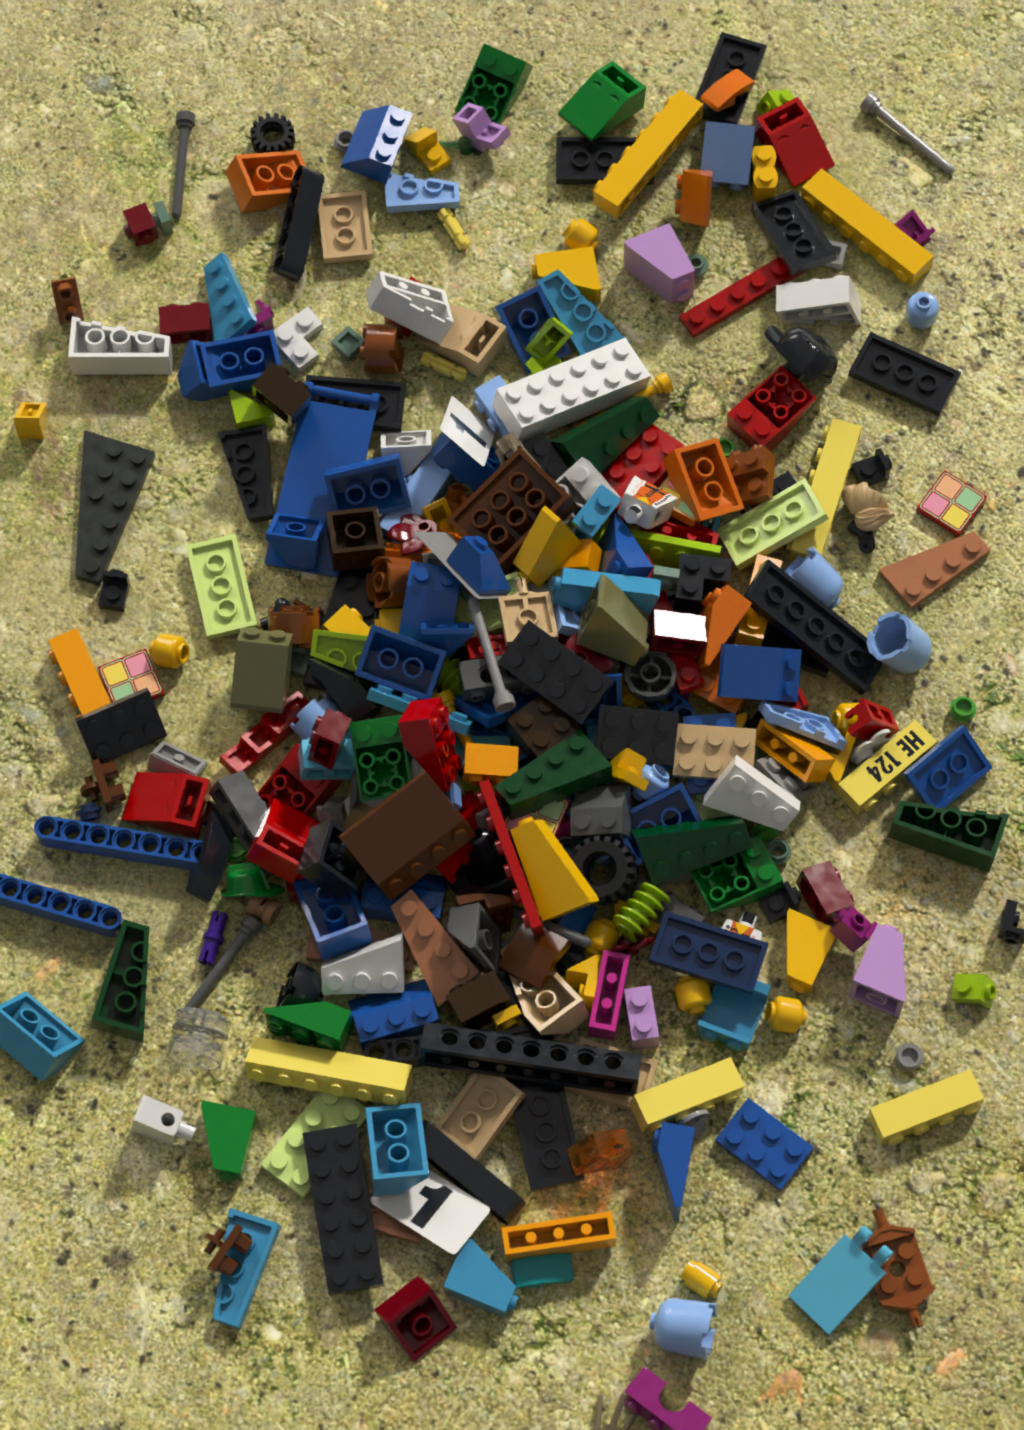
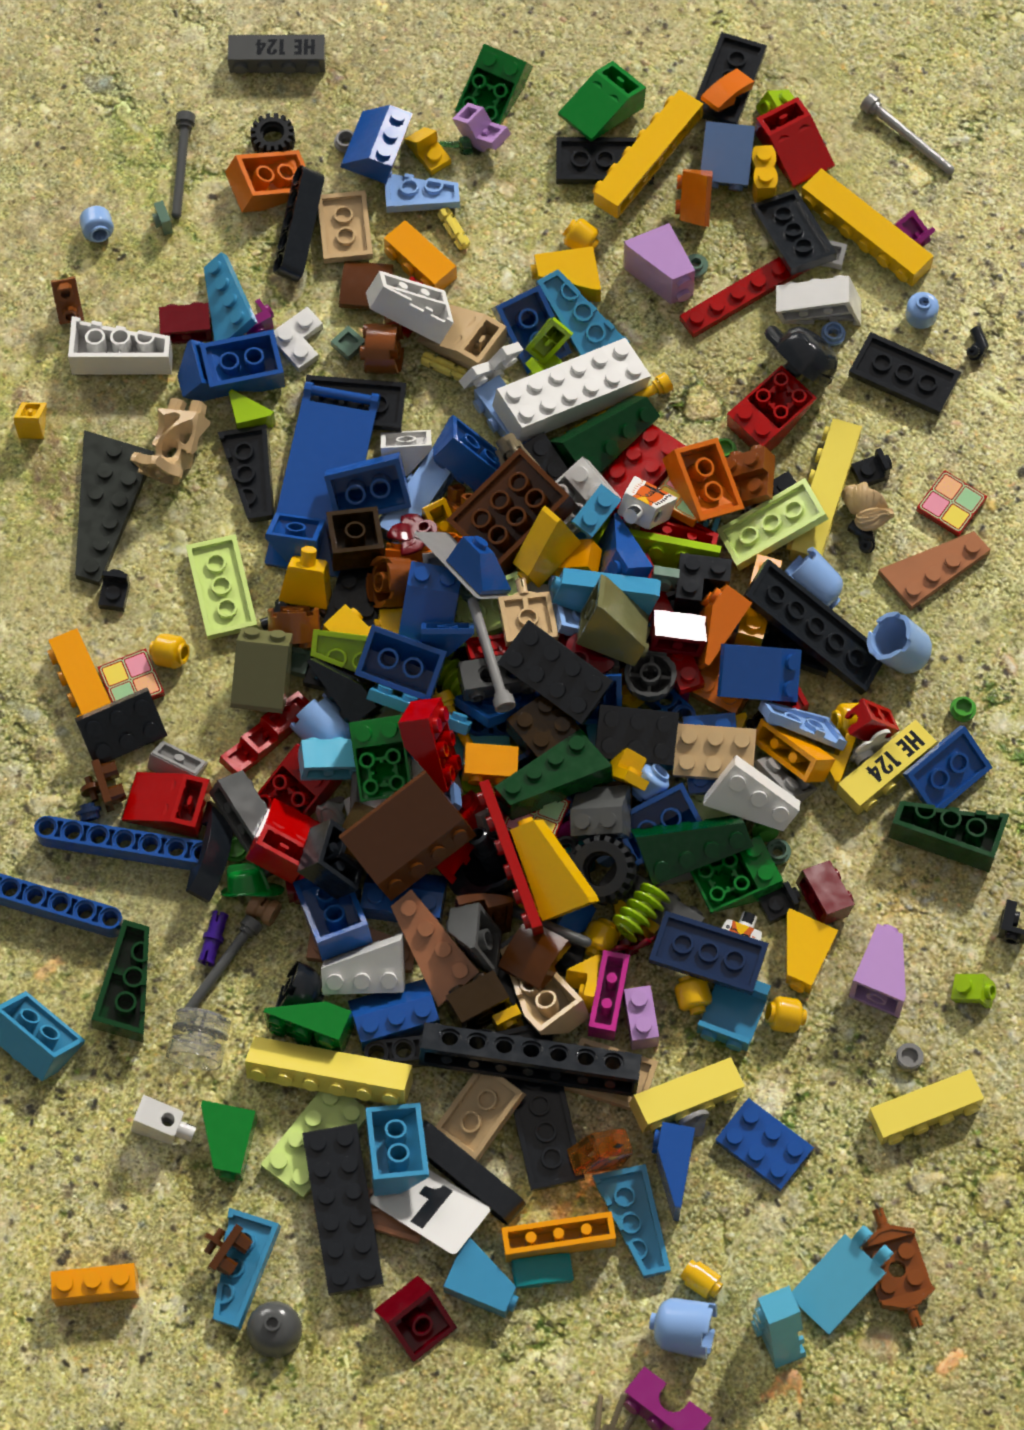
dark red brick [123,203,159,247] -> none
dark brown brick [252,362,311,427] -> none
dark red brick [308,708,352,770] -> none
white sticker [440,396,495,466] -> none
magenta brick [830,906,877,953] -> none
none -> light orange brick [50,1263,140,1307]
none -> light blue head [79,206,114,242]
none -> tan hips [130,398,211,485]
none -> dark grey brick [228,35,326,74]
none -> dark grey cylinder [247,1301,303,1359]
none -> yellow torso [279,546,332,609]
none -> reddish brown slope [339,261,394,310]
none -> light orange brick [384,220,457,290]
none -> white plate [459,342,524,389]
none -> dark azure wing [592,1164,671,1278]
none -> medium azure wedge [751,1286,806,1369]
none -> light blue plate [821,321,846,346]
none -> black arm [966,326,989,361]

